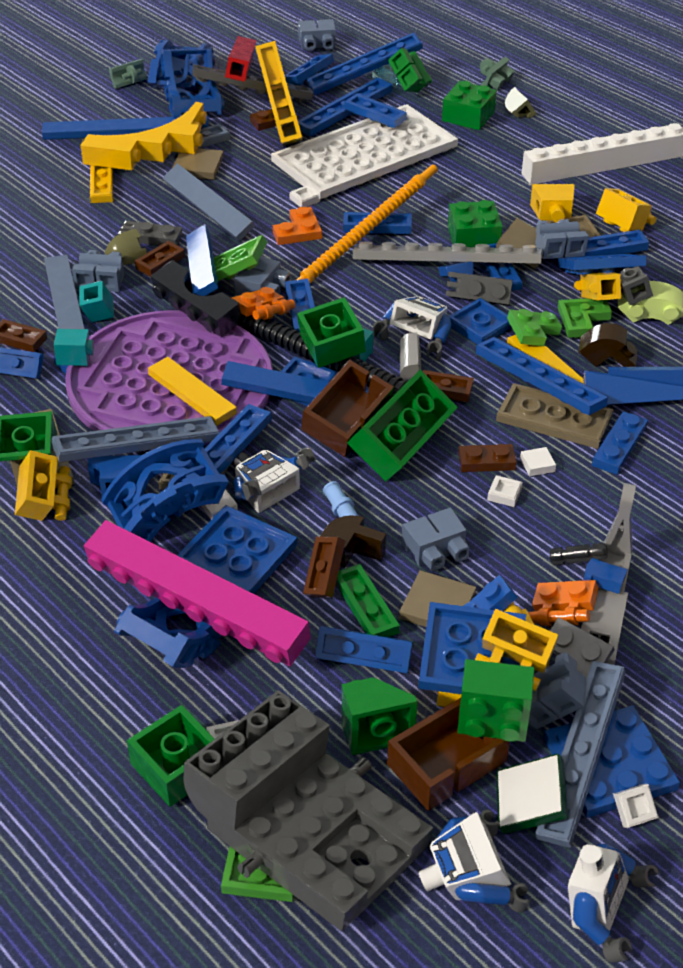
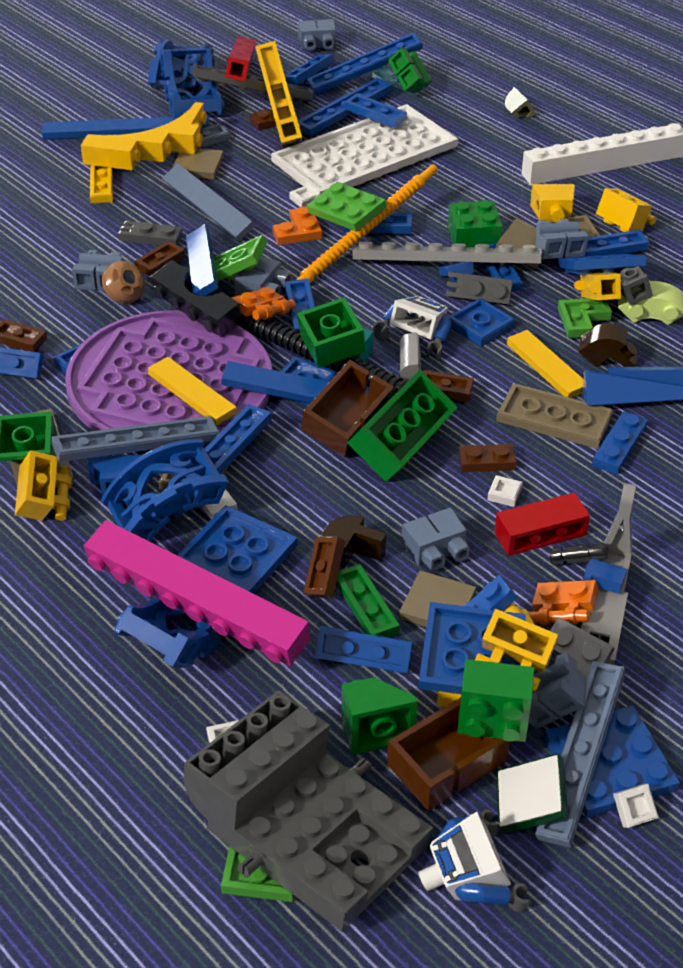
sand blue tile [44,255,84,329] -> none
teal brick [54,329,94,366] -> none
teal brick [79,281,114,323] -> none
olive brick [105,228,147,265] -> none
sand green hips [109,59,148,89] -> none
green brick [126,705,215,807] -> none
torso [233,447,316,513] -> none
light blue pin [323,481,358,517] -> none
green brick [442,81,497,130] -> none
blue plate [476,337,608,415] -> none
sand green hips [480,56,515,90] -> none
bright green plate [507,309,562,346] -> none
white tile [520,447,556,477] -> none
torso [568,844,659,963] -> none
none -> medium nougat piece [102,261,145,305]
none -> bright green plate [306,182,387,232]
none -> red brick [494,493,590,556]

